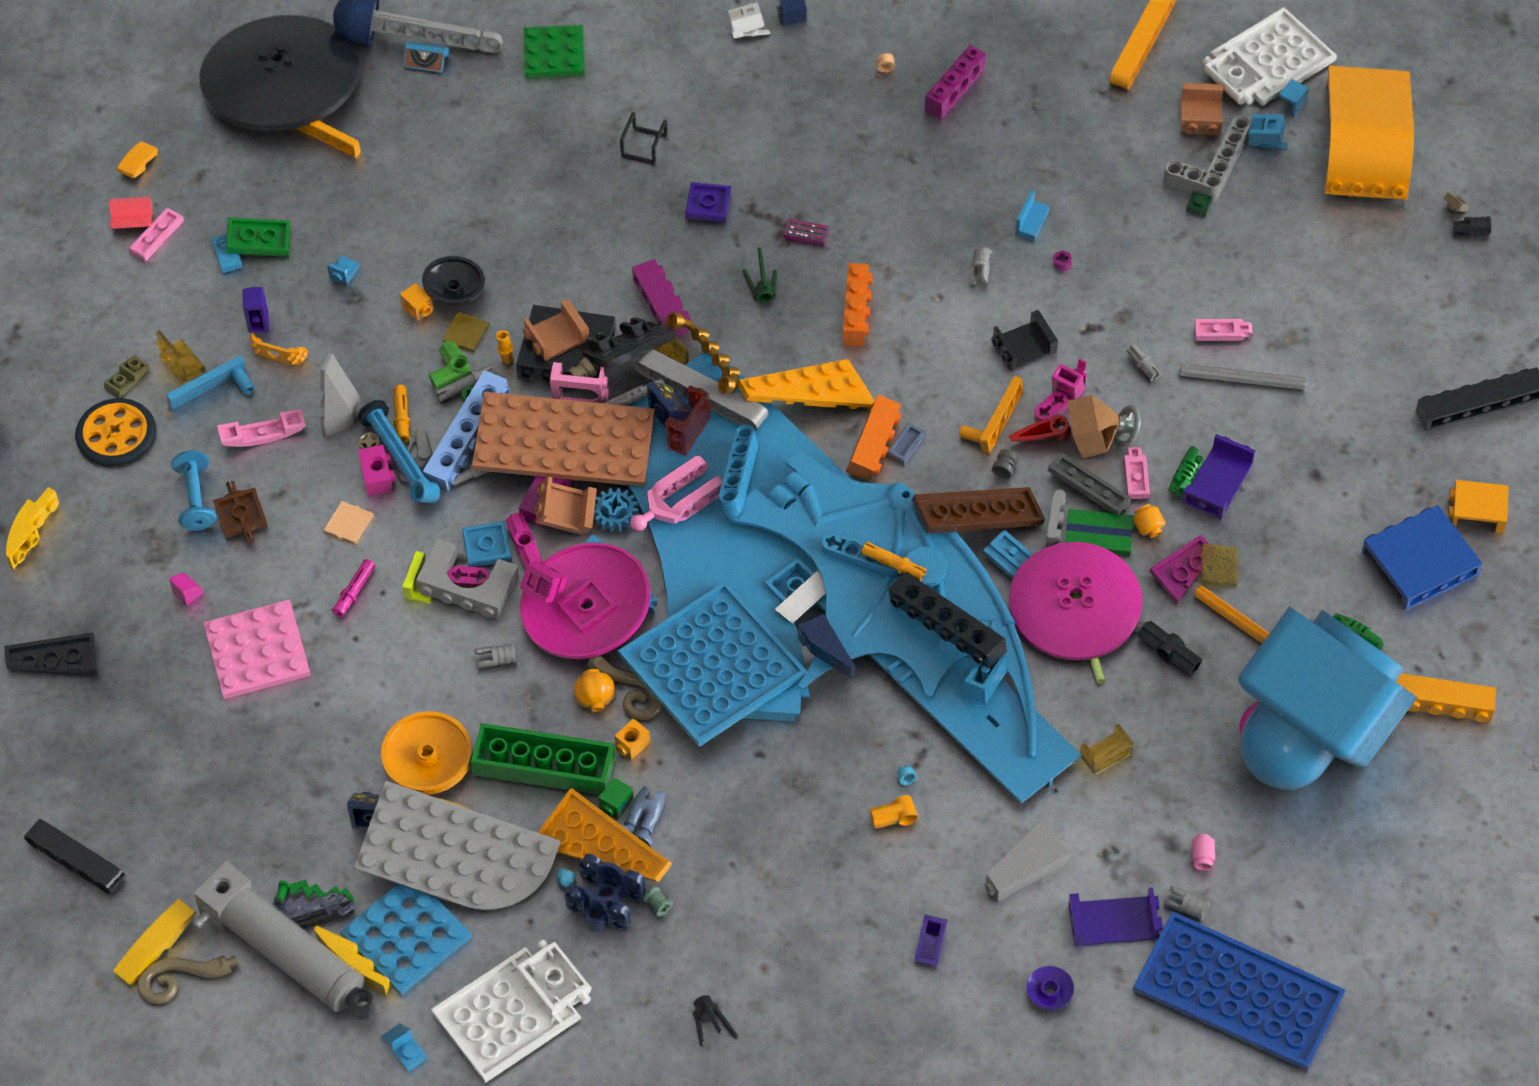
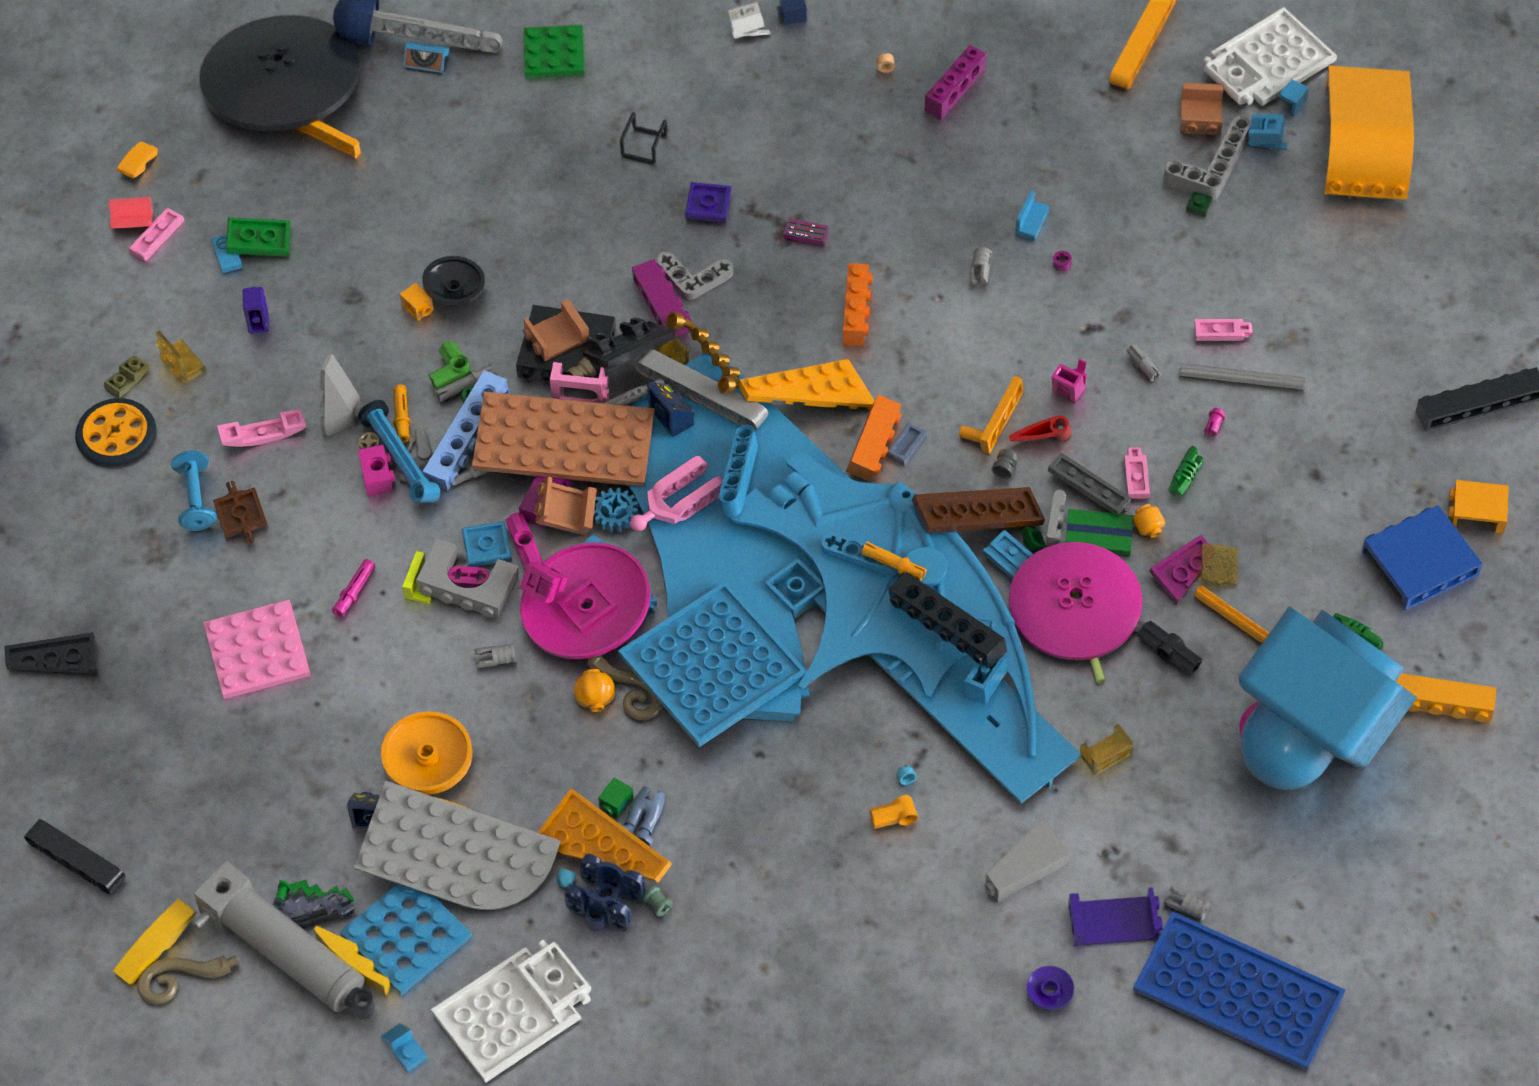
yellow slope [6,487,59,569] -> none
dark azure piece [166,355,255,410] -> none
dark pink brick [169,573,204,606] -> none
light orange piece [249,332,308,365] -> none
light nougat piece [324,501,374,544] -> none
dark azure bracket [327,255,360,285] -> none
clear yellow piece [442,312,490,352] -> none
green brick [471,723,616,795] -> none
light orange axle [496,330,514,365] -> none
light orange brick [614,718,650,760] -> none
clear red panel [665,385,710,456] -> none
black plant [692,995,738,1046] -> none
dark green plant [743,247,777,302] -> none
white sticker [775,570,826,624] -> none
dark blue slope [798,614,855,679] -> none
dark purple slope [914,914,948,966] -> none
black panel [991,310,1058,370] -> none
dark pink beam [1034,391,1068,423] -> none
medium nougat piece [1067,395,1141,459] -> none
dark purple panel [1182,434,1256,520] -> none
bright pink brick [1191,834,1215,870] -> none
dark tan plate [1443,192,1470,212] -> none
black hinge [1453,216,1491,235] -> none
none -> light grey beam [657,252,733,300]
none -> dark green plate [1021,526,1046,552]
none -> dark pink pin [1204,408,1225,436]

